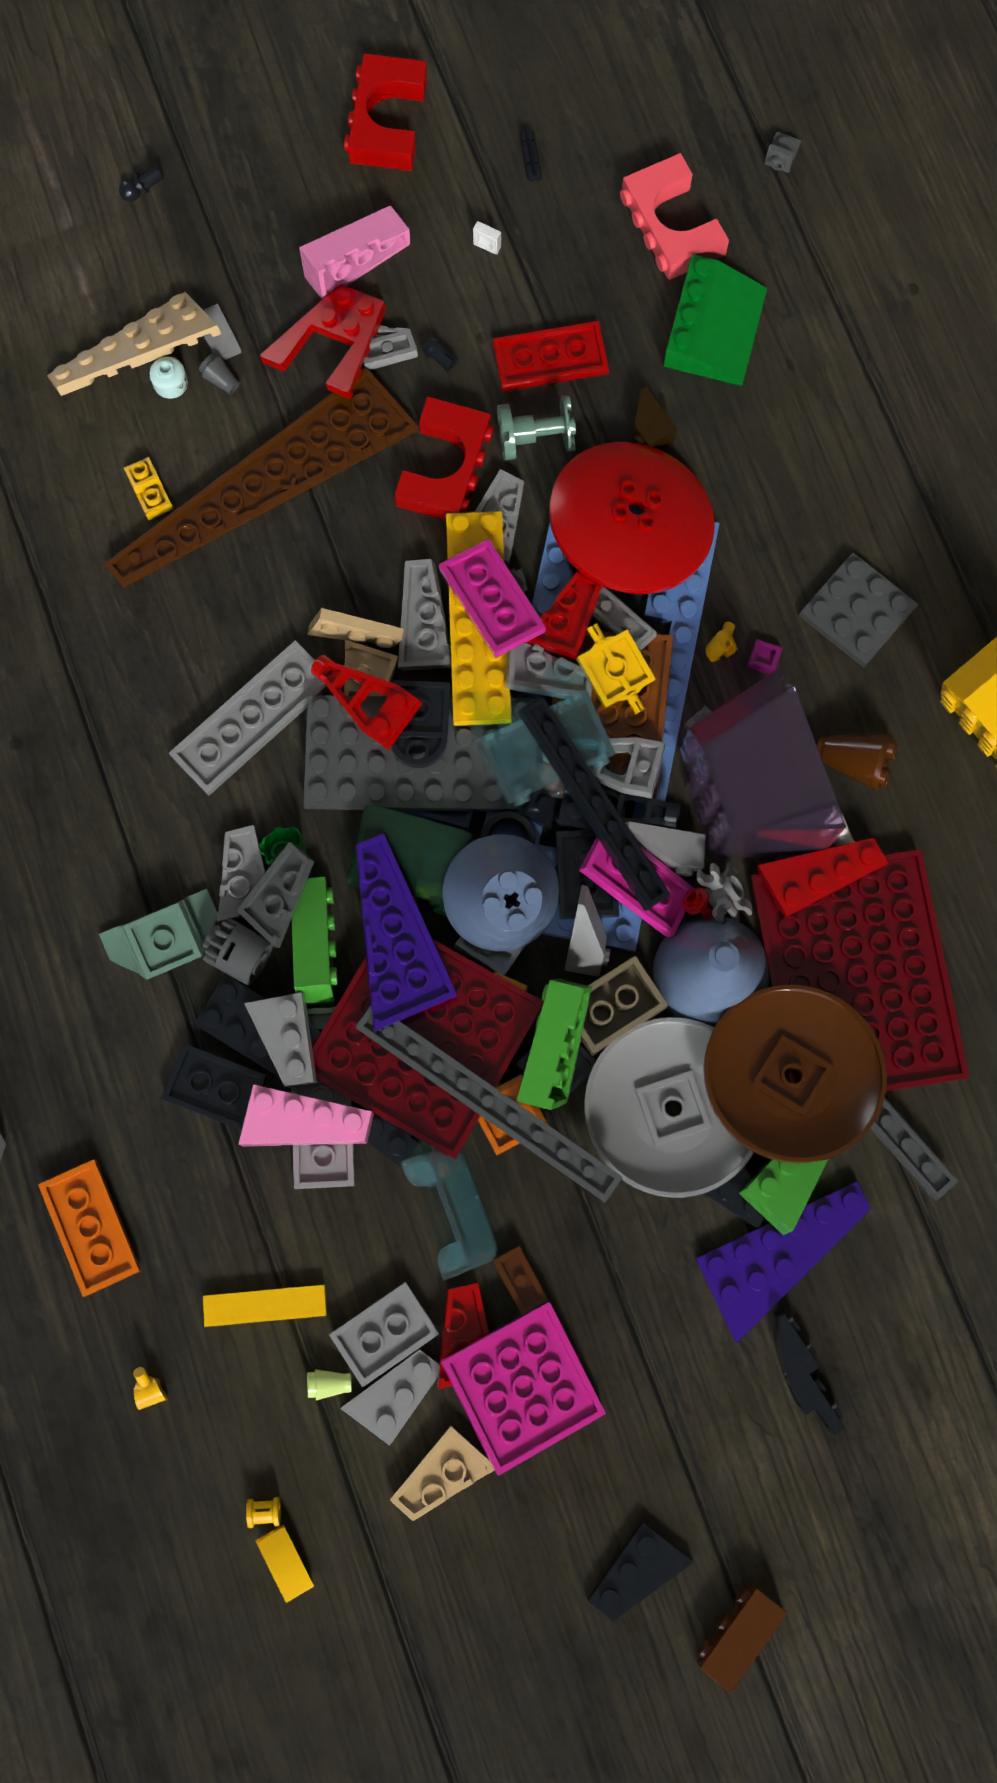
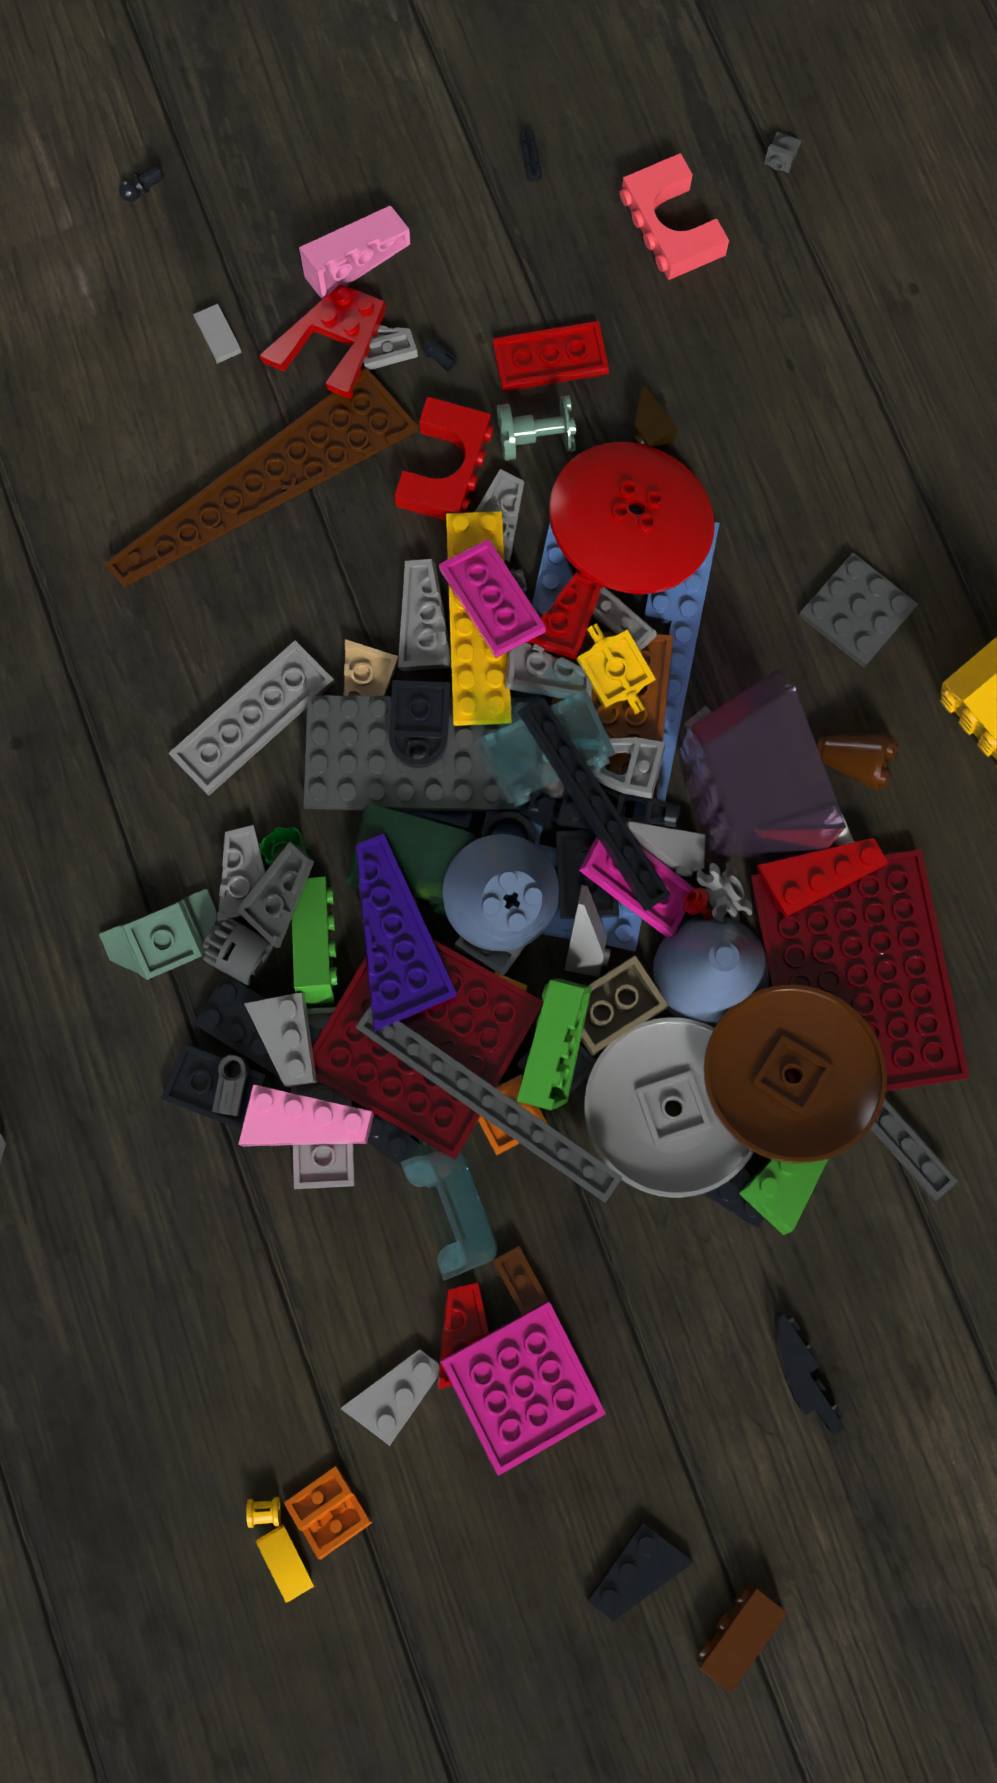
orange plate [38,1159,142,1297] -> none
tan wing [47,292,221,396] -> none
yellow slope [124,457,174,520] -> none
yellow piece [133,1367,168,1410] -> none
light aqua head [149,356,188,399] -> none
dark grey cone [199,354,240,395] -> none
yellow tile [203,1285,327,1327] -> none
tan wing [307,608,404,648] -> none
yellowish green cone [307,1369,351,1401] -> none
red plate [311,655,422,750] -> none
light grey plate [329,1282,440,1387] -> none
red arch [344,54,428,171] -> none
tan wing [390,1425,494,1521] -> none
white tile [473,221,501,254] -> none
green slope [663,254,767,386] -> none
dark purple wing [695,1181,871,1343] -> none
yellow piece [705,622,738,662] -> none
magenta tile [747,639,783,676] -> none
none -> dark grey piece [212,1055,250,1116]
none -> orange slope [284,1466,372,1560]

